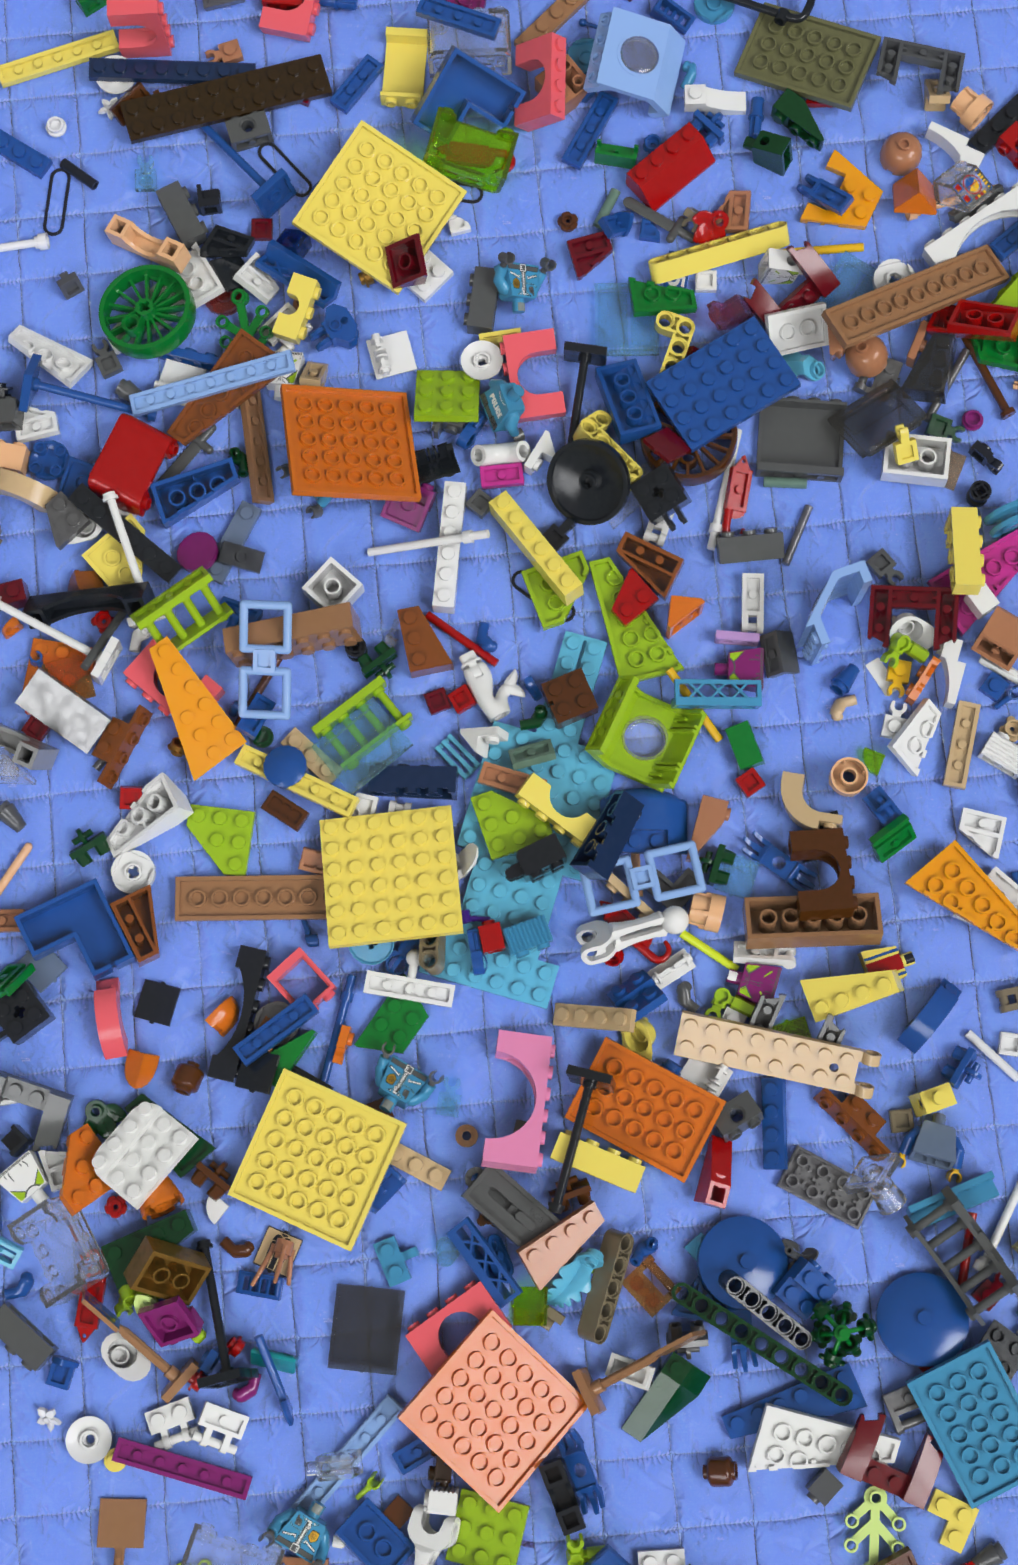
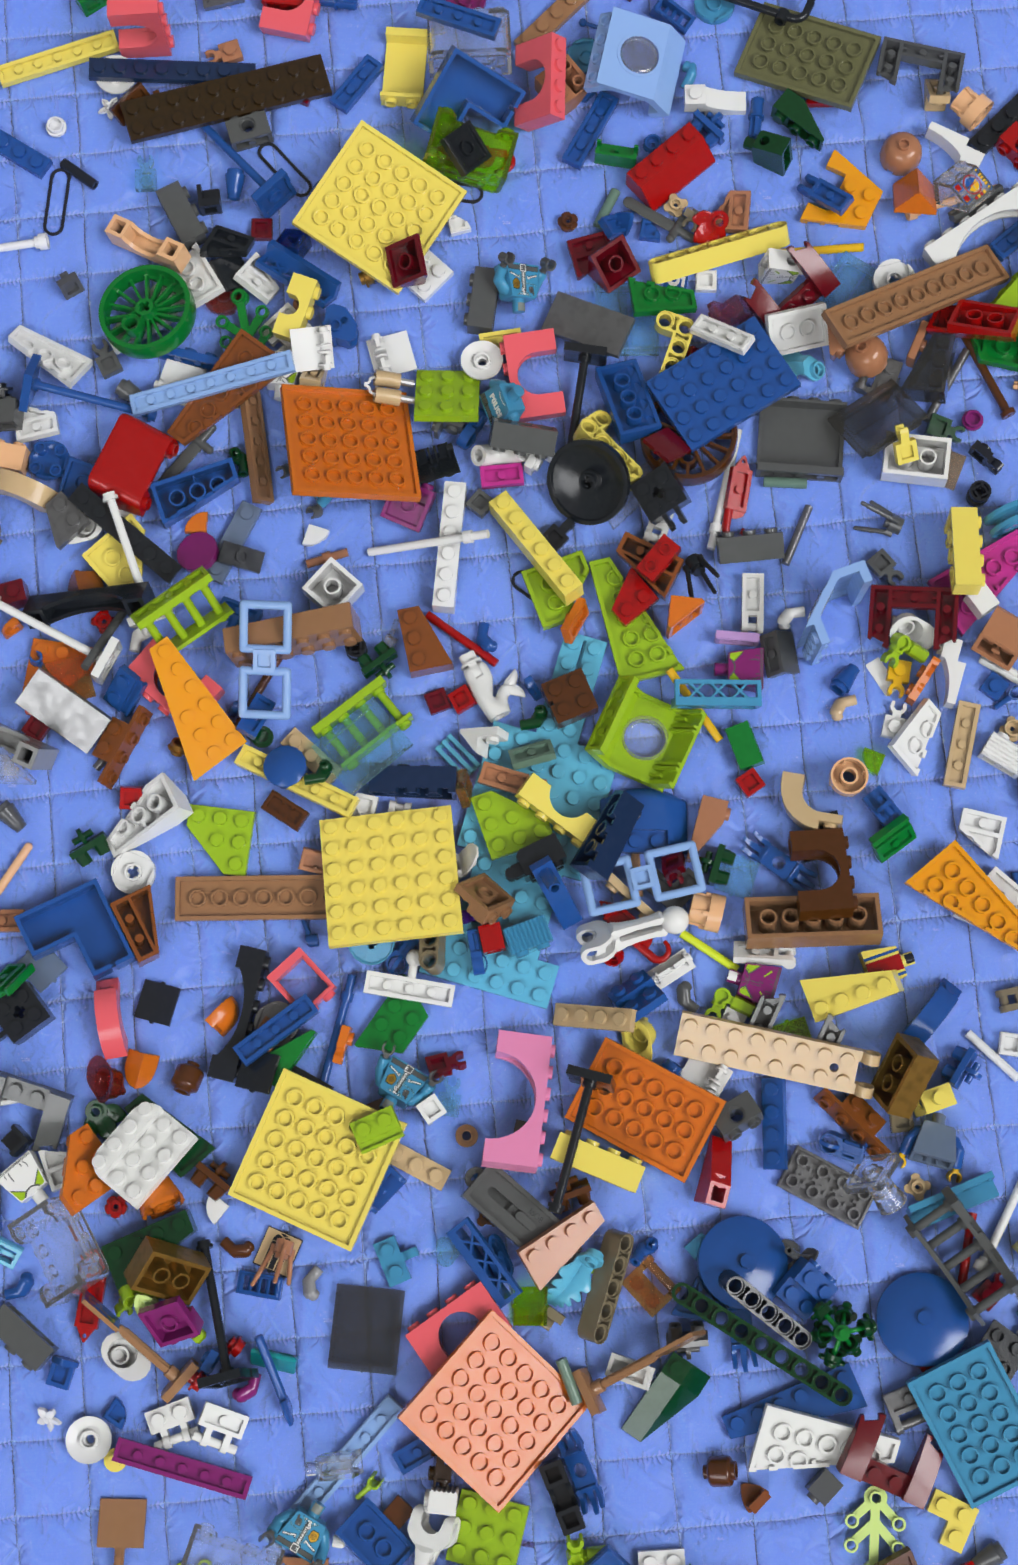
none -> clear red piece [87,1055,126,1103]
none -> blue tile [102,1397,126,1430]
none -> blue plate [103,664,148,718]
none -> orange tile [184,512,208,534]
none -> blue cone [225,168,246,201]
none -> white hinge [289,325,335,373]
none -> white tile [302,524,330,547]
none -> light grey arm [302,1265,323,1301]
none -> dark green arm [304,759,333,785]
none -> nougat bar [305,548,349,568]
none -> lime plate [349,1105,405,1154]
none -> tan piece [364,369,415,406]
none -> white panel [416,1093,447,1126]
none -> dark red plate [425,1051,467,1079]
none -> black tile [440,120,492,178]
none -> medium nougat plate [454,873,515,925]
none -> clear orange tile [455,768,473,809]
none -> dark grey brick [488,417,558,459]
none -> blue piece [529,855,583,930]
none -> flat silver tile [541,291,635,359]
none -> sand green piece [556,1357,582,1406]
none -> orange plate [560,597,589,644]
none -> dark red slope [588,234,641,293]
none -> red brick [636,534,681,585]
none -> dark red plate [661,852,686,887]
none -> tan plate [663,194,688,217]
none -> black plant [682,553,720,598]
none -> white tile [690,313,755,356]
none -> dark orange tile [740,1483,771,1514]
none -> white arm [777,606,805,630]
none -> blue piece [819,1130,868,1164]
none -> dark grey plant [853,500,905,537]
none -> pearl gold brick [871,1032,939,1119]
none -> tan plate [904,1173,931,1201]

